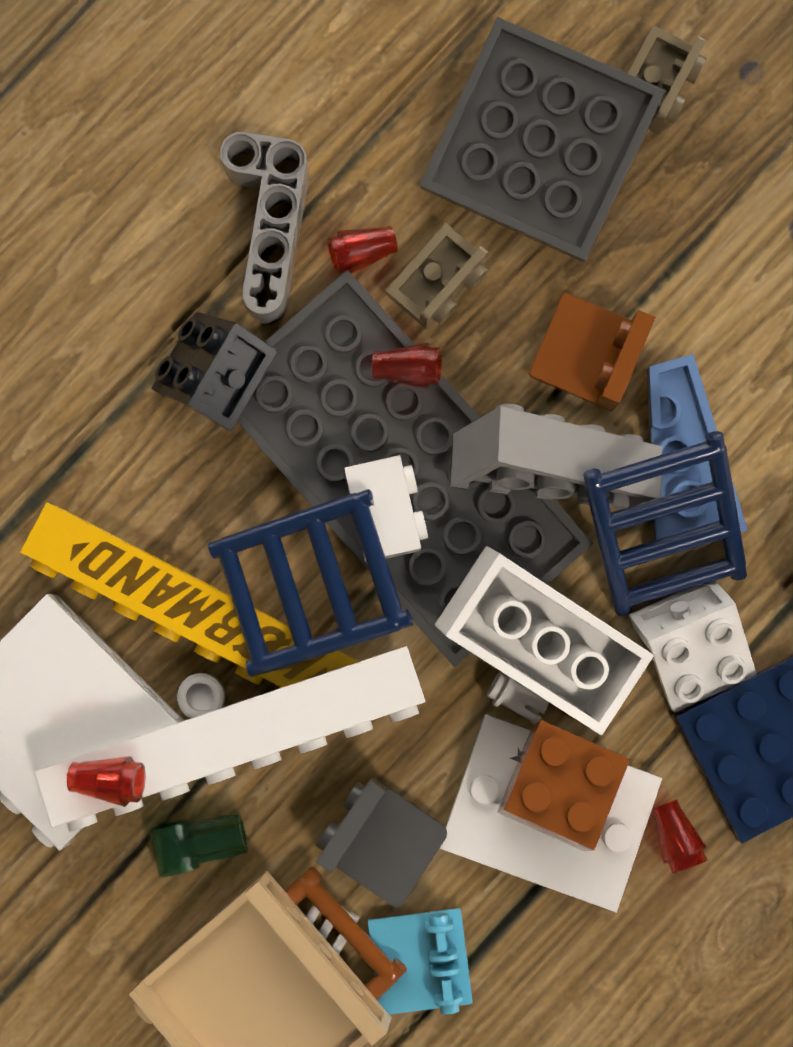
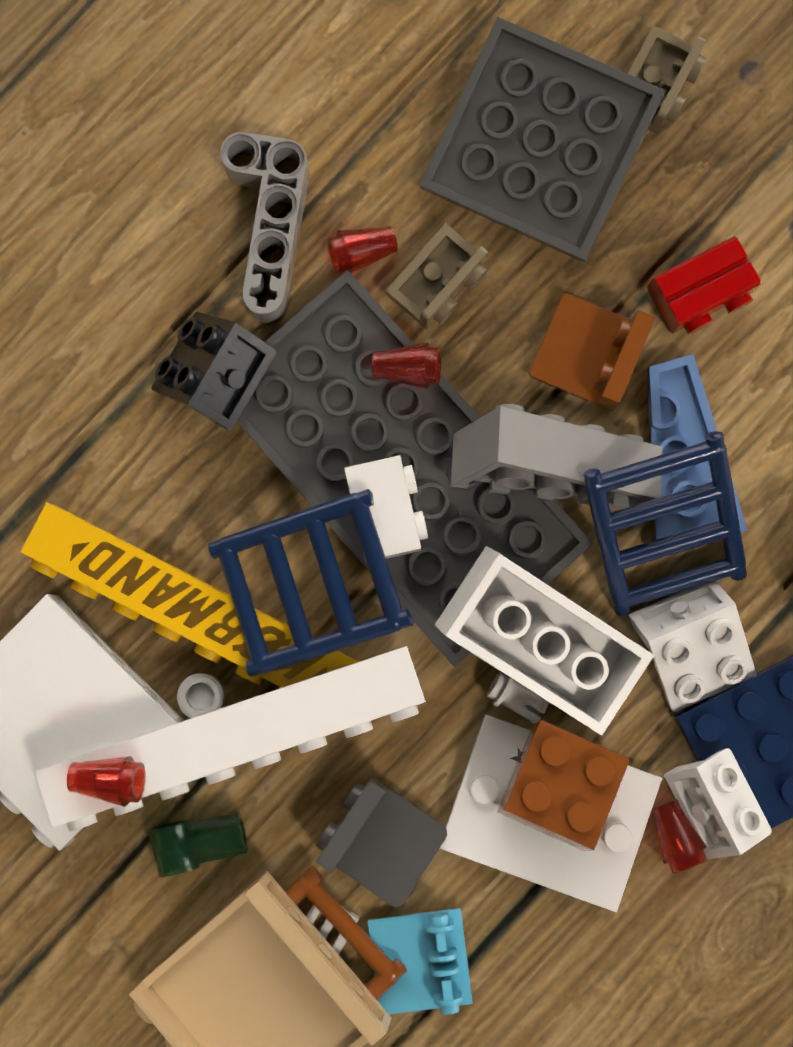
none -> red brick [647,236,761,335]
none -> white bracket [664,748,772,859]

